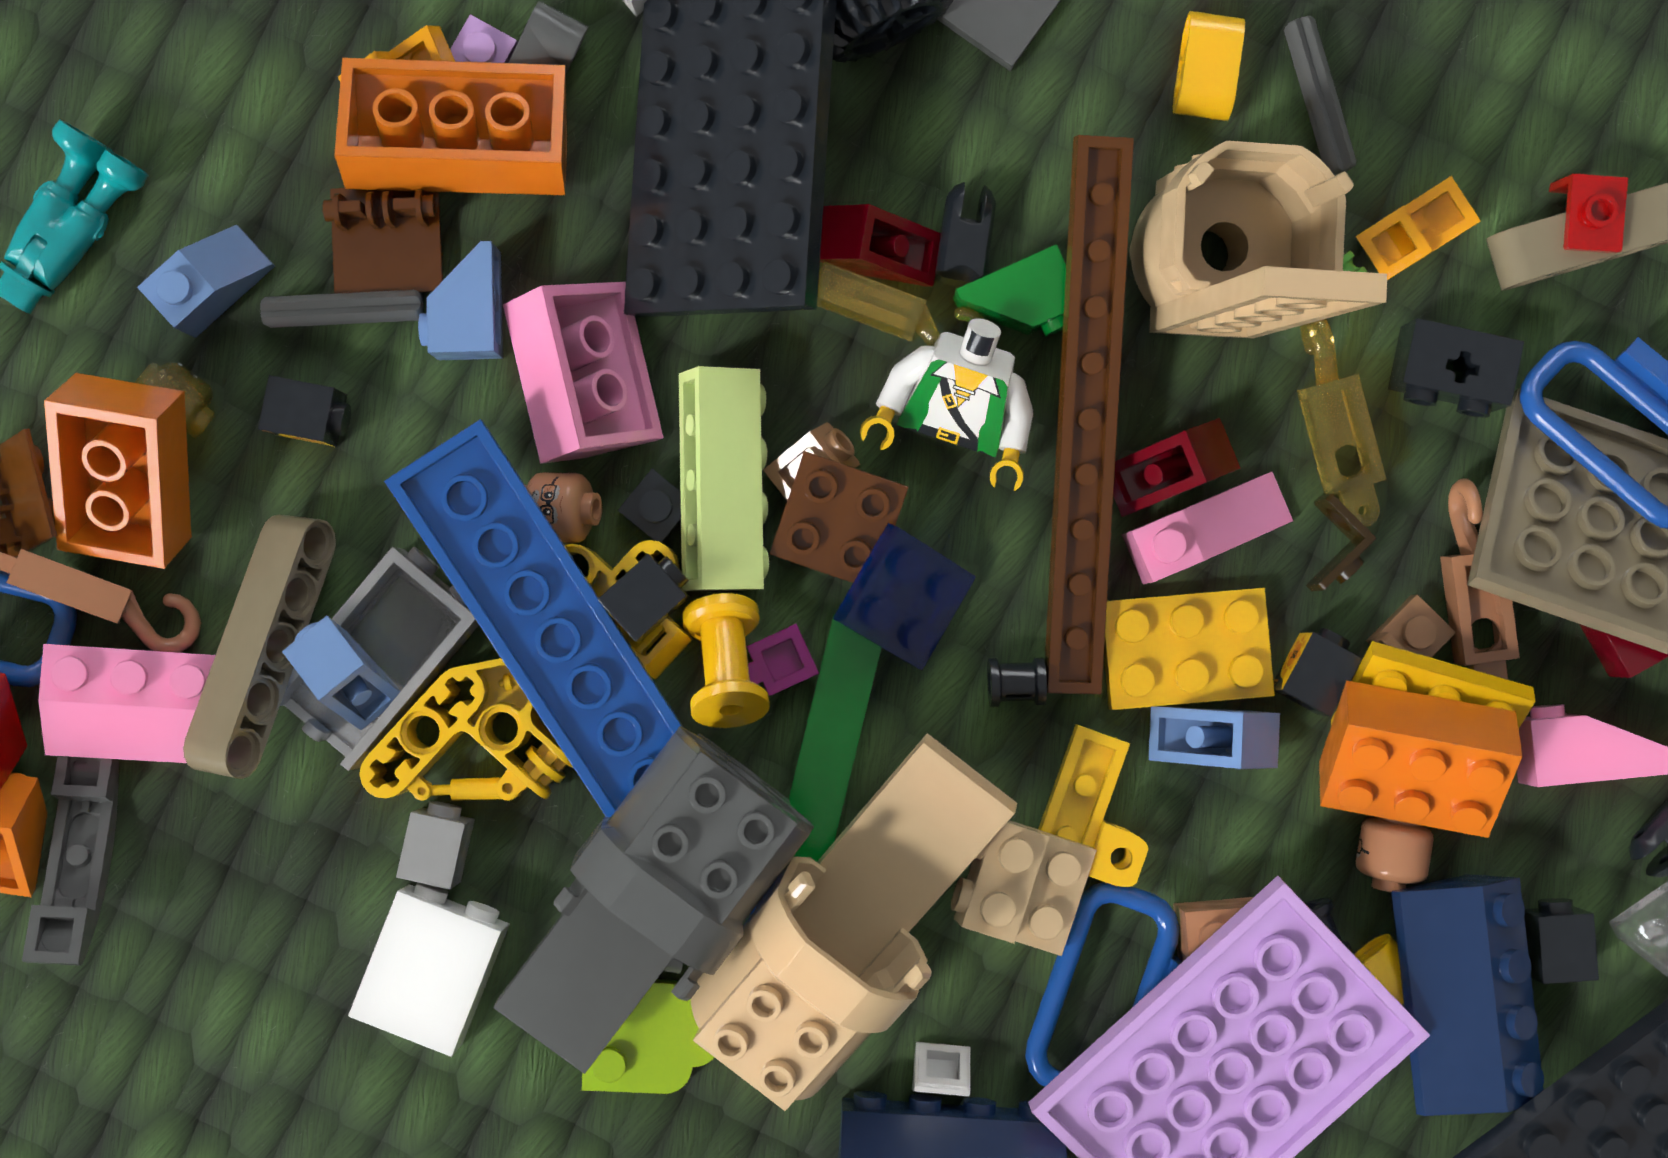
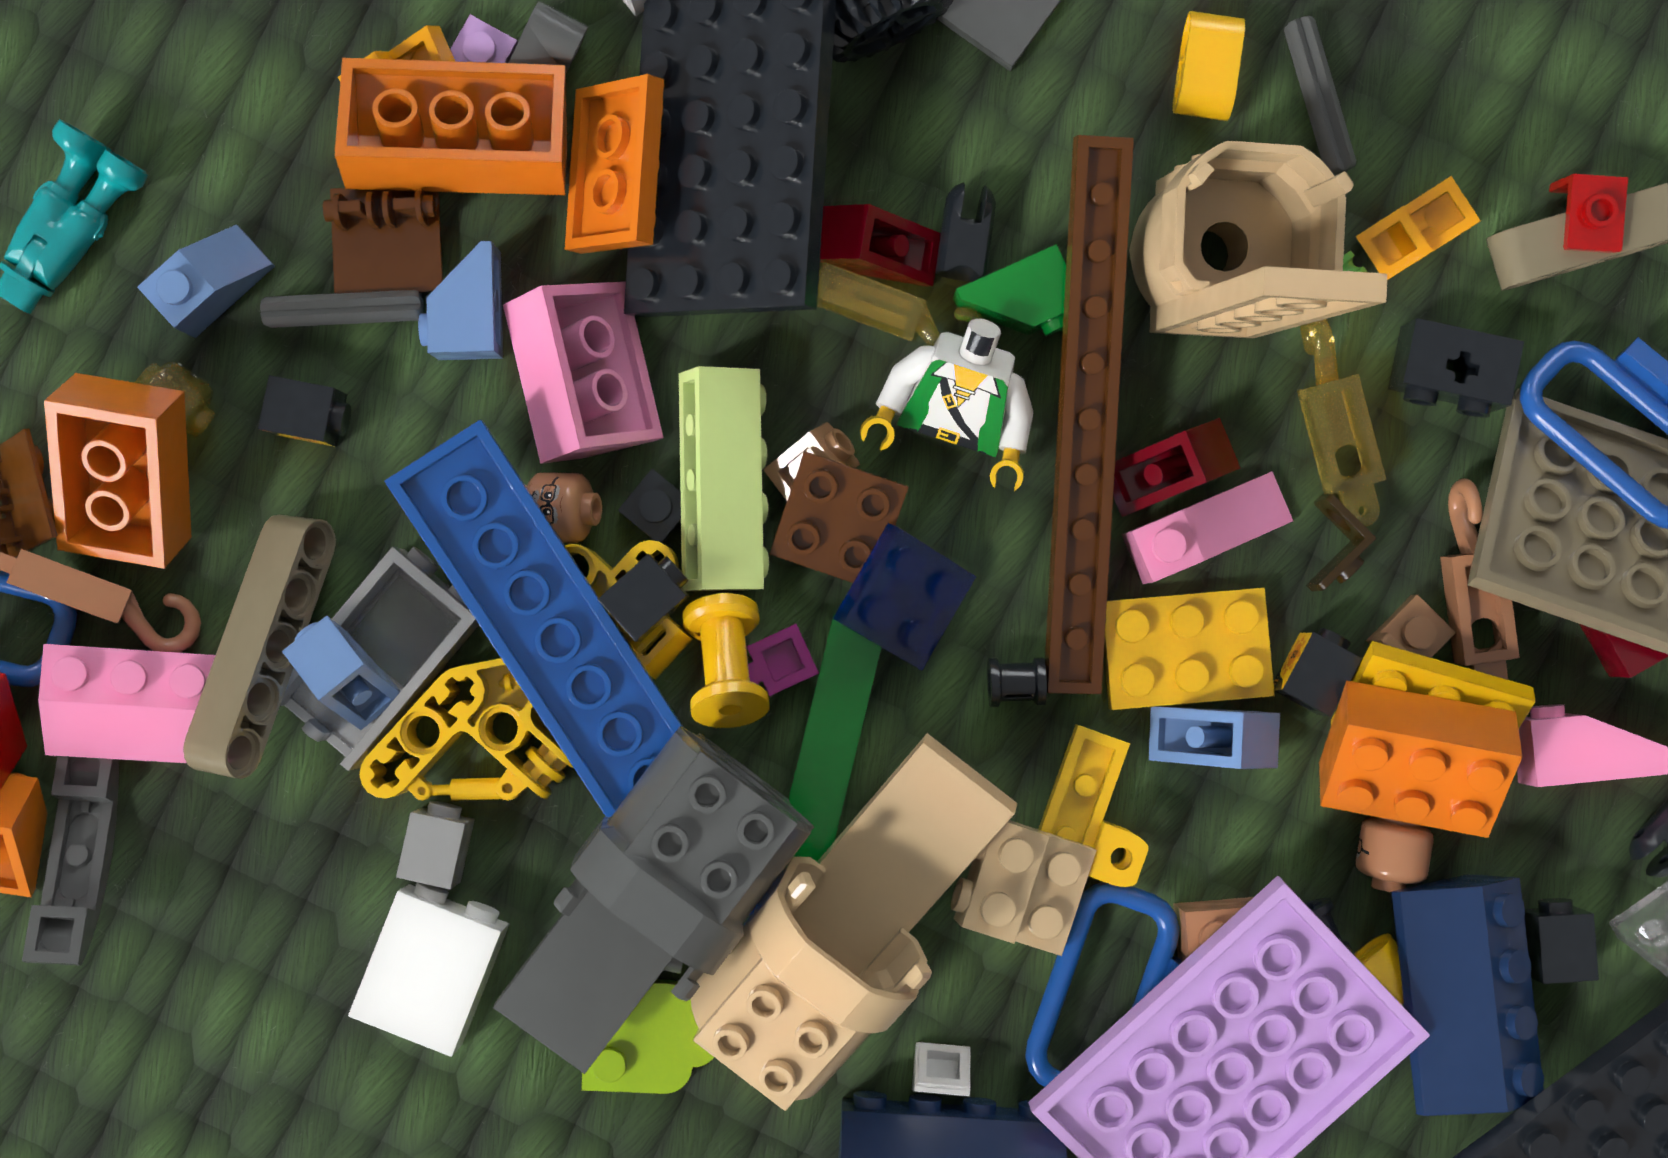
none -> orange plate [565,74,664,254]

